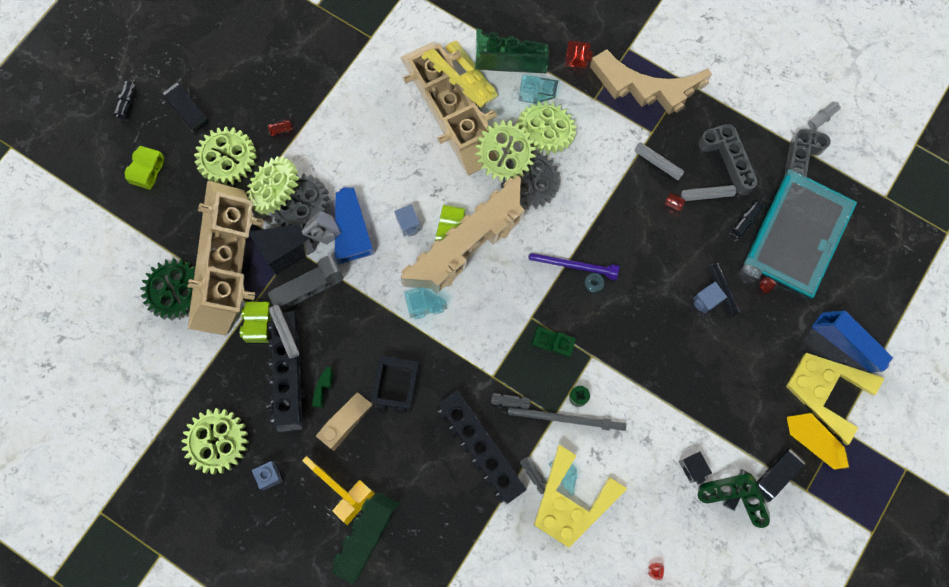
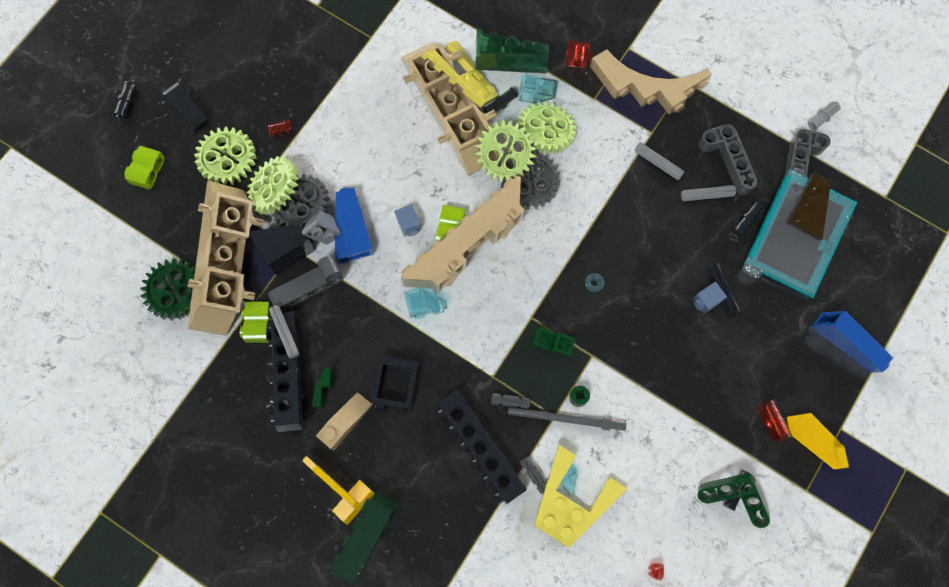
yellowish green gear [181,408,249,475] -> none
sand blue brick [252,461,283,490] -> none
dark purple piece [528,253,619,280] -> none
clear red hinge [665,193,686,211] -> none
black brick [679,451,712,484] -> none
black beam [756,447,806,503] -> none
clear red hinge [760,277,777,294] -> none
light yellow wing [786,353,885,445] -> none
none -> black pin [483,87,518,114]
none -> clear red brick [757,400,792,443]
none -> dark brown wing [786,172,831,241]

